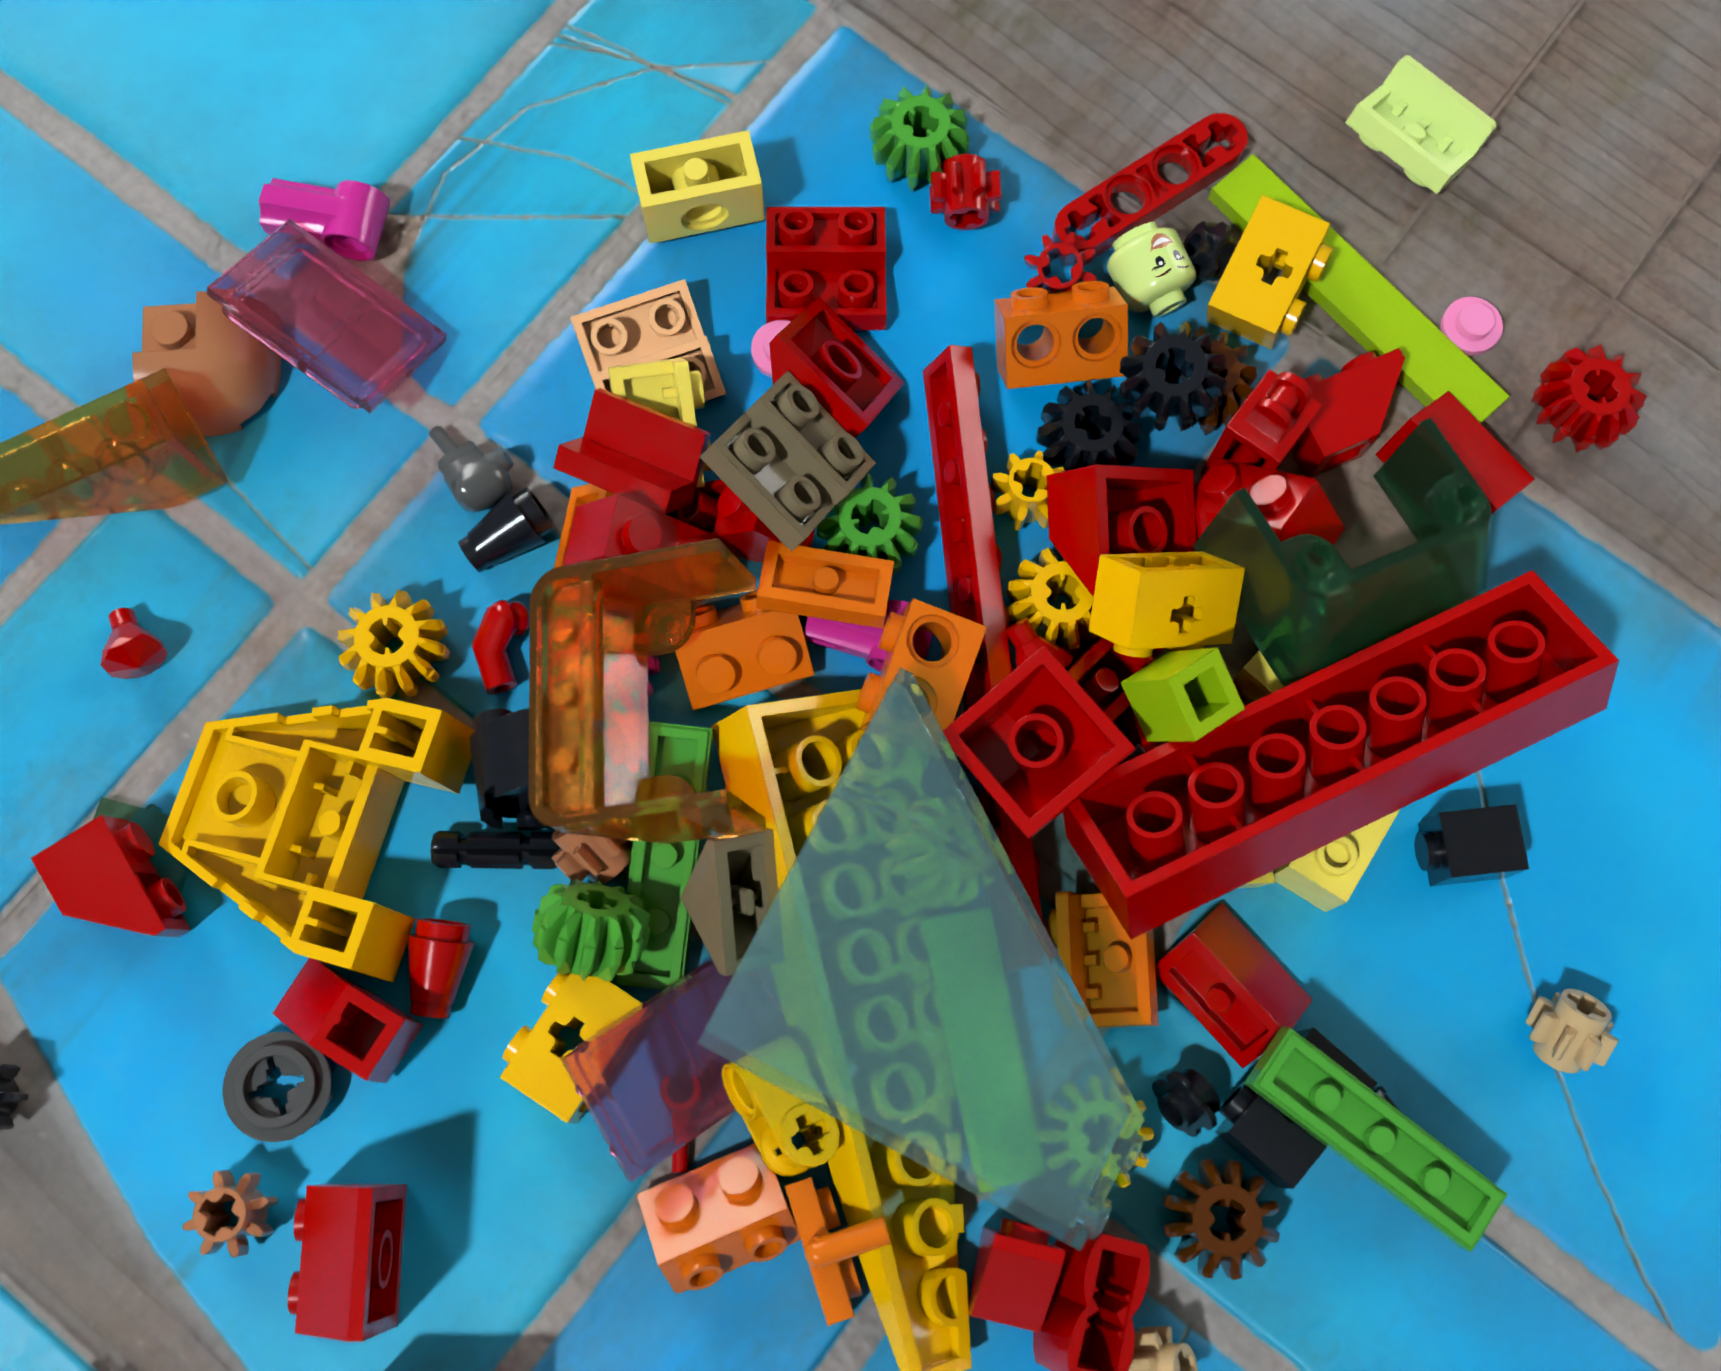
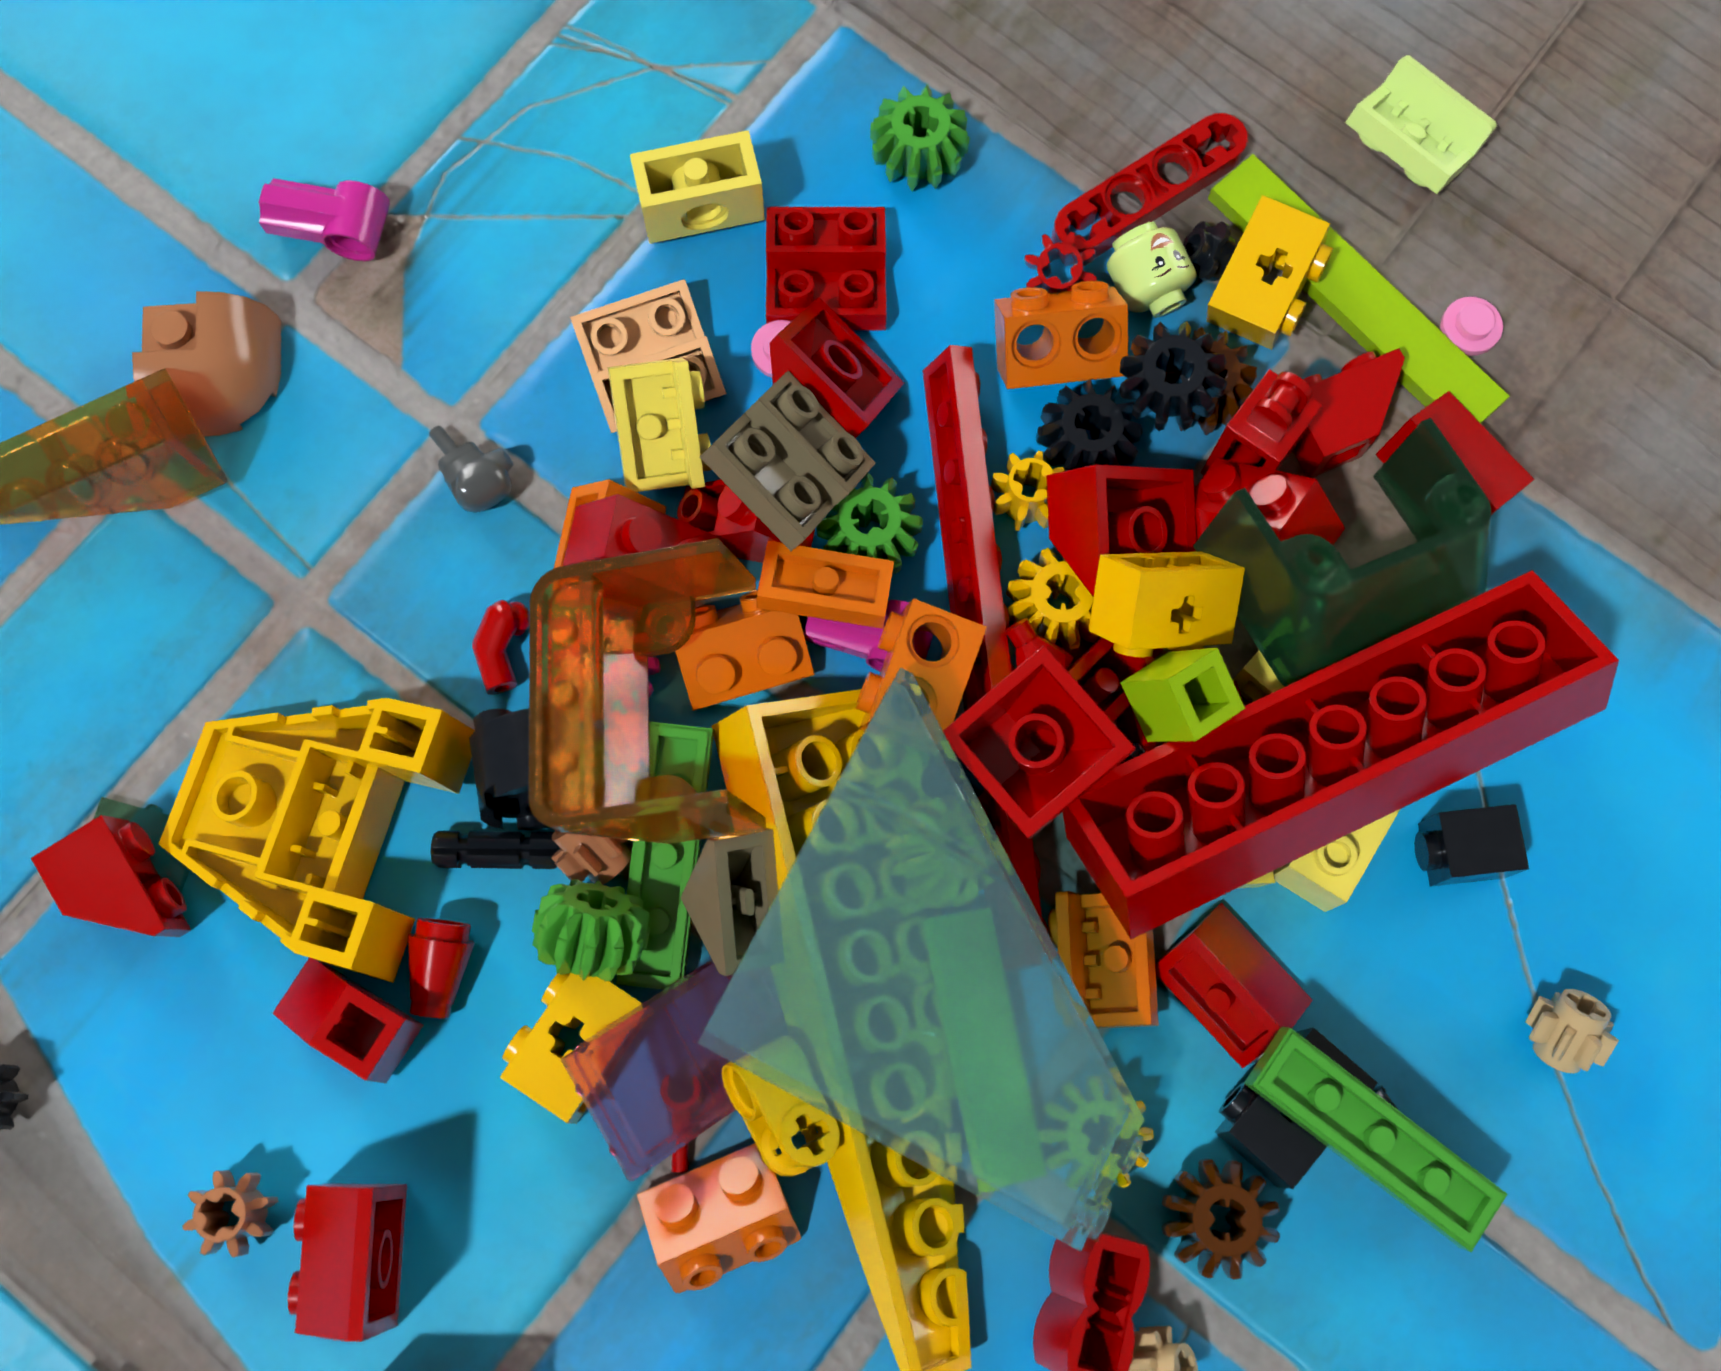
red rock [101,608,168,679] -> none
clear pink piece [207,219,447,413] -> none
dark grey gear [223,1032,334,1142] -> none
yellow gear [337,589,450,699] -> none
black cone [458,487,556,572] -> none
red panel [553,388,711,514] -> none
orange plate [785,1176,891,1326] -> none
red gear [929,154,1002,230] -> none
red slope [968,1217,1066,1333] -> none
black plate [1152,1068,1221,1137] -> none
red gear [1531,344,1647,452] -> none

